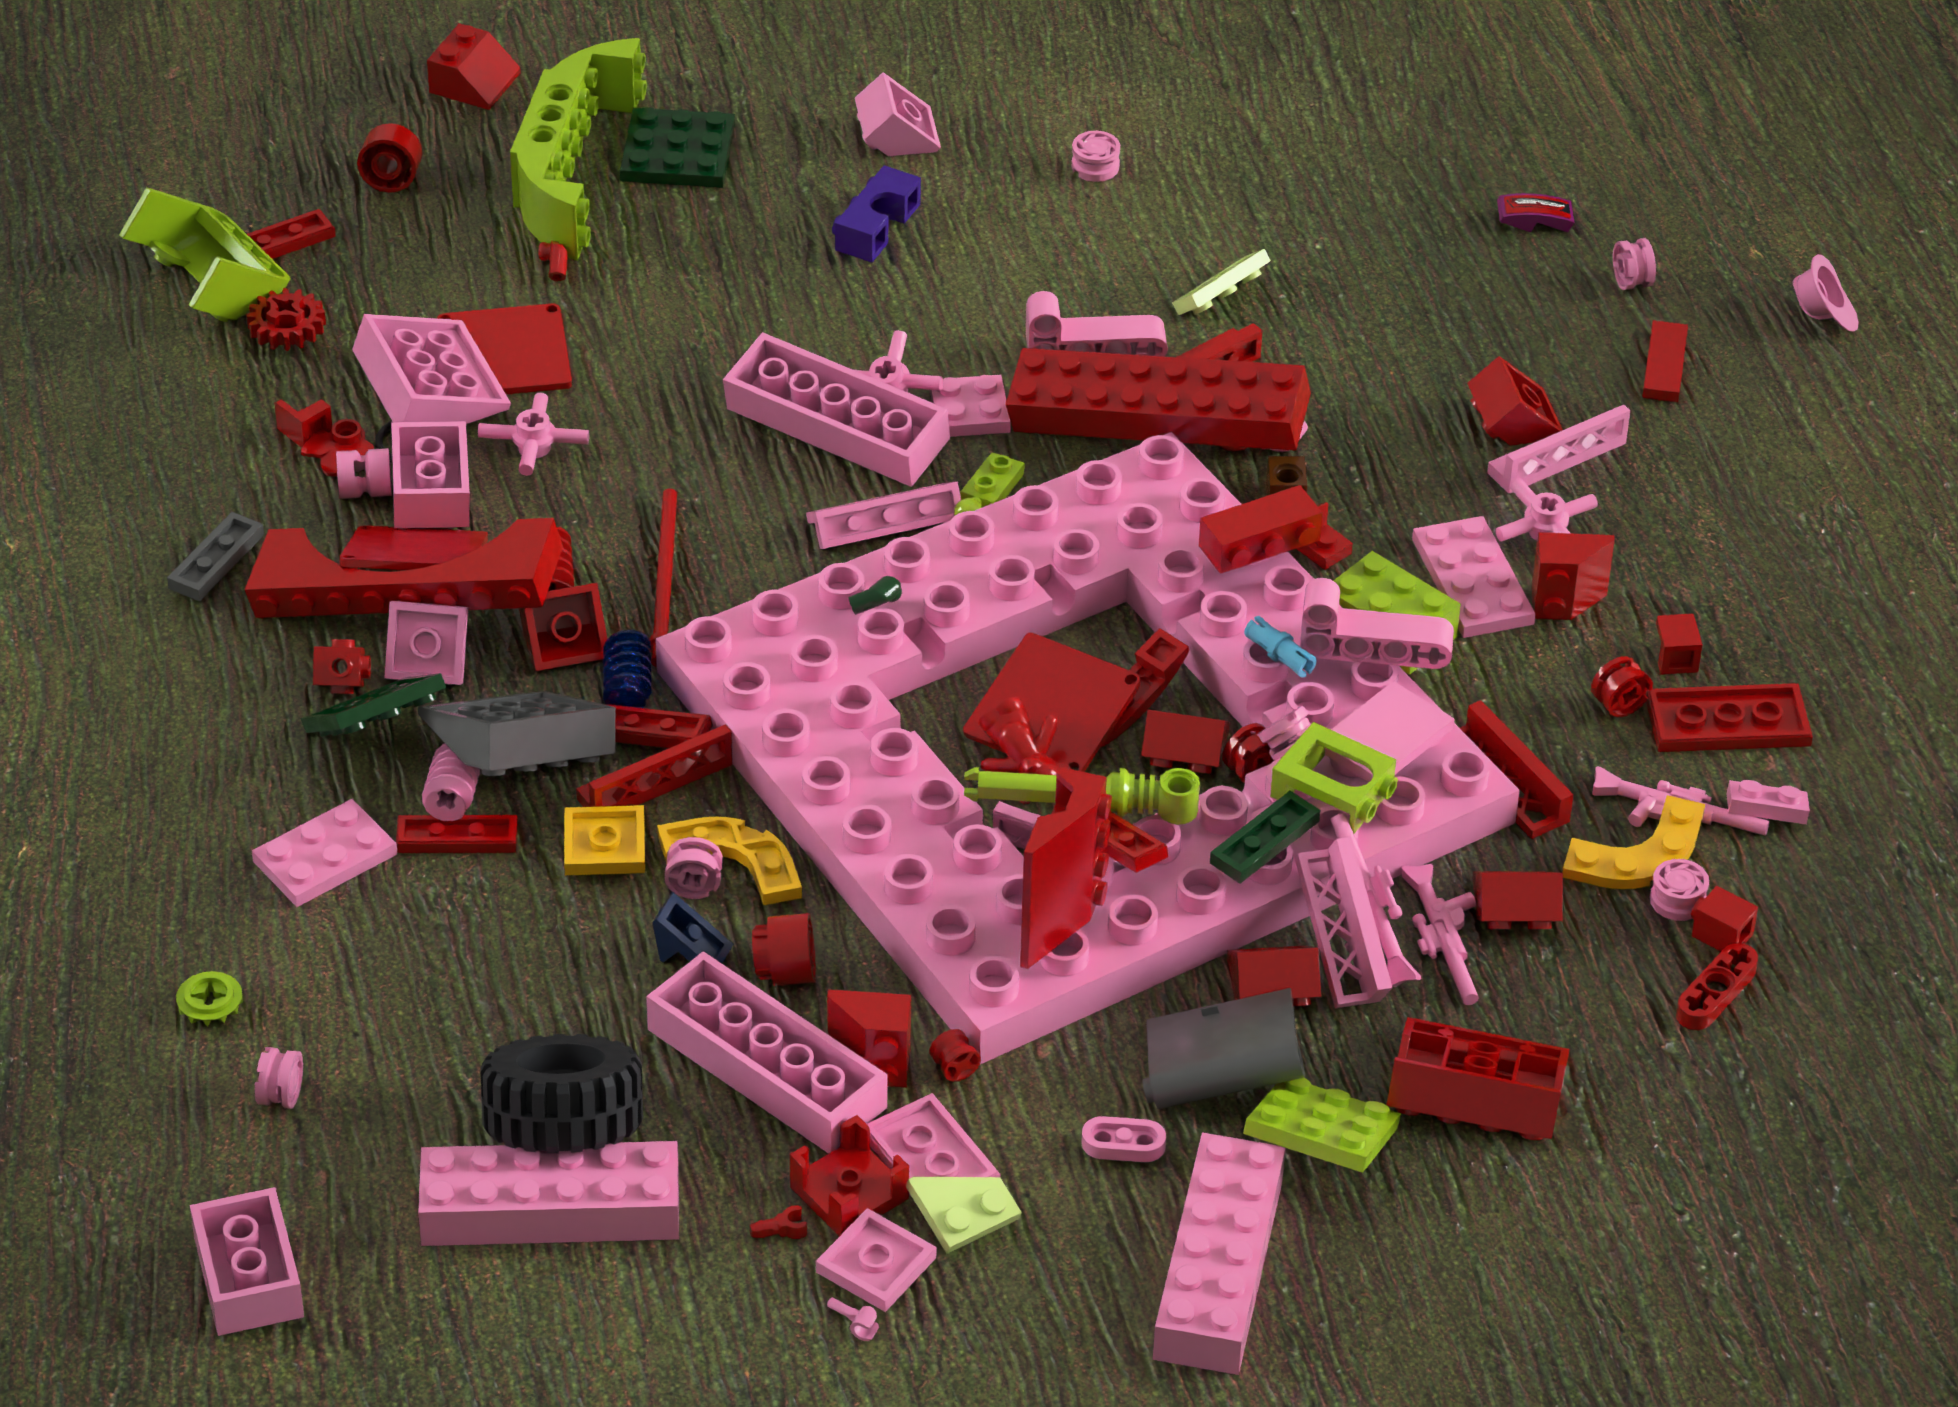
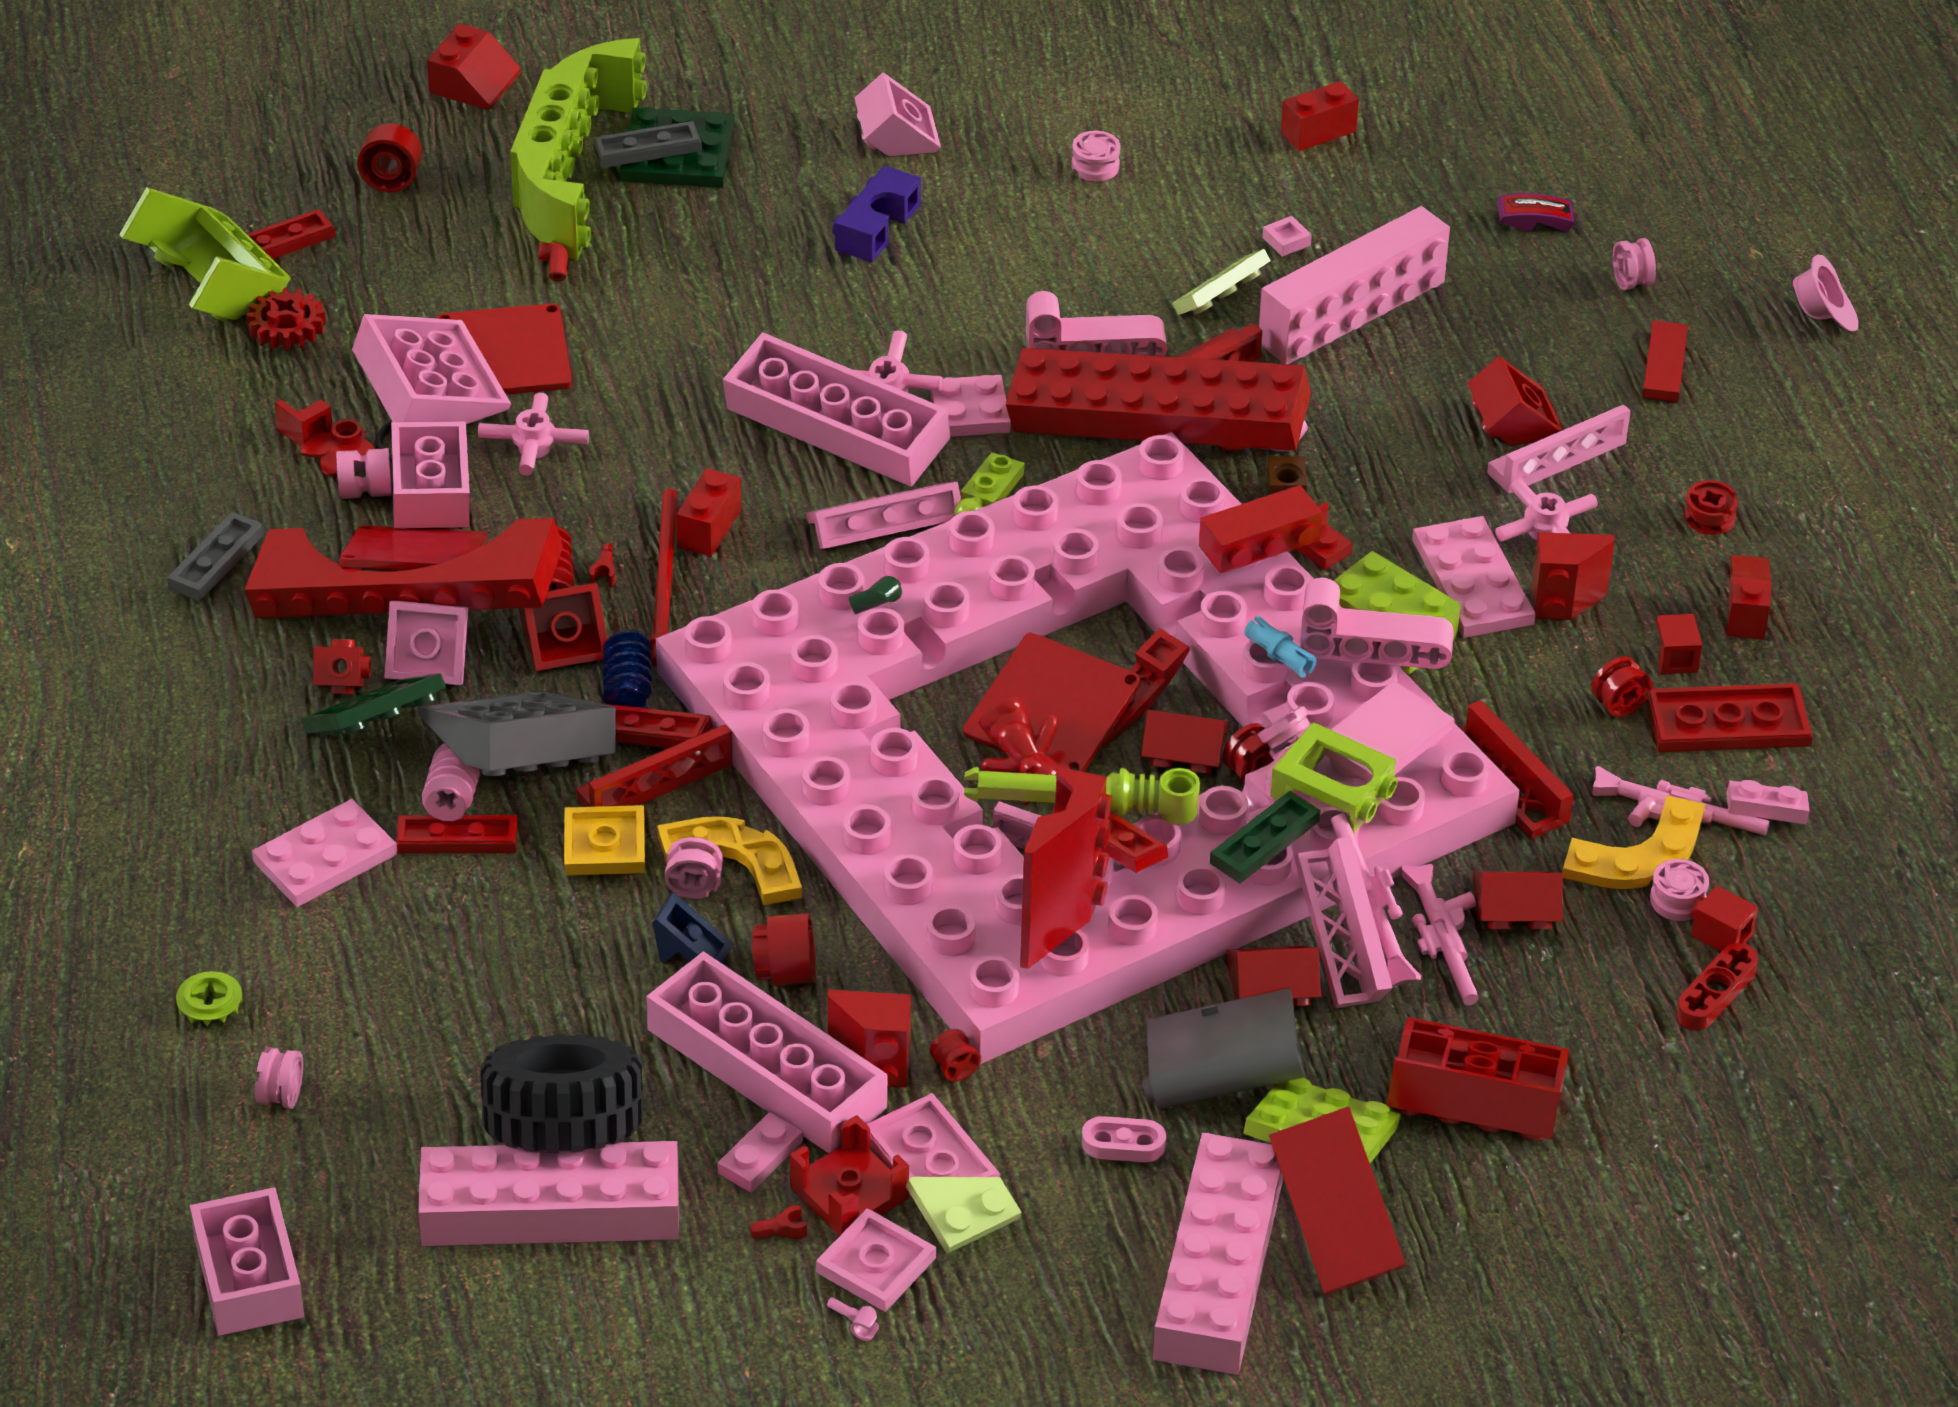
none -> red piece [589,543,616,587]
none -> dark grey tile [593,121,702,168]
none -> red brick [676,468,741,557]
none -> bright pink plate [718,1112,803,1193]
none -> bright pink brick [1259,206,1450,364]
none -> bright pink plate [1262,216,1312,257]
none -> red tile [1269,1106,1407,1296]
none -> red brick [1281,81,1359,151]
none -> red wheel [1684,480,1738,535]
none -> red slope [1727,555,1771,640]

